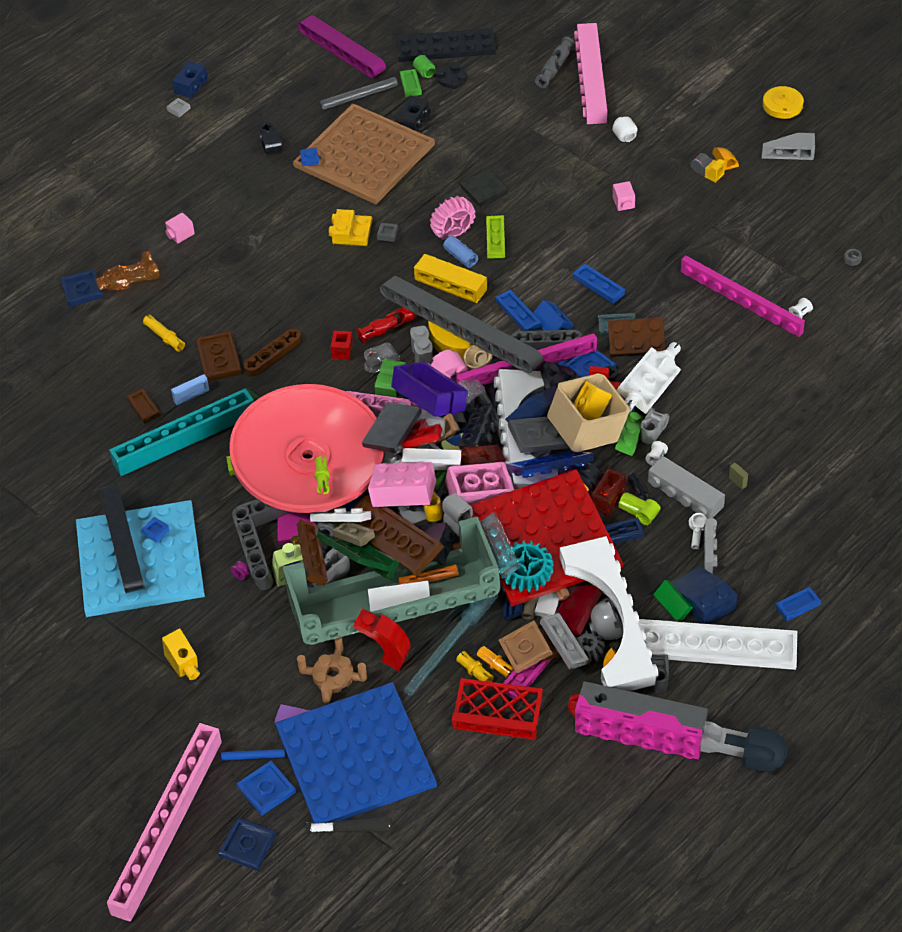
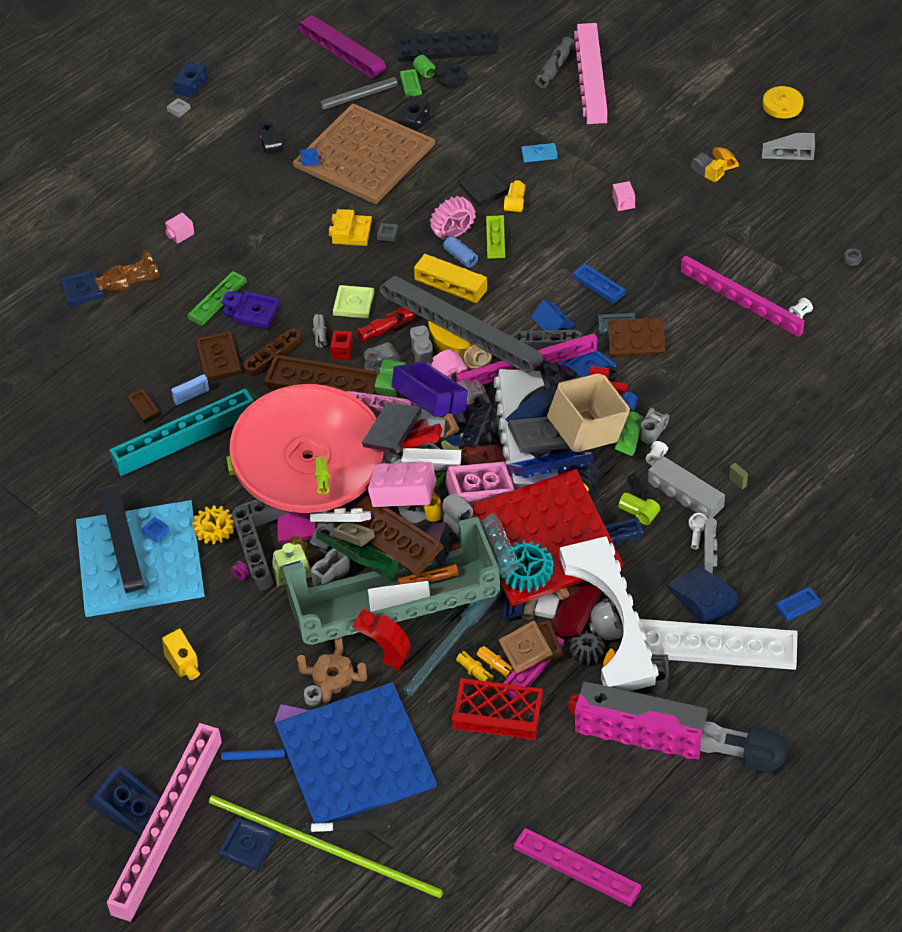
yellow pin [143,315,185,352] -> none
blue tile [236,761,296,816] -> none
reddish brown plate [296,519,328,586] -> none
blue plate [496,290,541,331] -> none
light grey plate [540,613,589,669] -> none
yellow panel [573,381,612,421] -> none
clear red brick [591,468,626,517] -> none
white head [612,117,638,142] -> none
white plate [616,342,681,414] -> none
green tile [653,580,693,622] -> none
none -> dark blue slope [87,765,160,837]
none -> bright green tile [188,271,247,326]
none -> yellow gear [192,505,235,544]
none -> lime piece [209,795,443,898]
none -> dark purple plate [222,291,280,329]
none -> reddish brown plate [264,354,380,395]
none -> light grey bush [304,685,322,706]
none -> light grey axle [312,314,327,347]
none -> yellowish green tile [333,285,375,318]
none -> yellow piece [504,180,525,213]
none -> dark pink plate [514,828,641,907]
none -> dark azure plate [521,143,557,162]

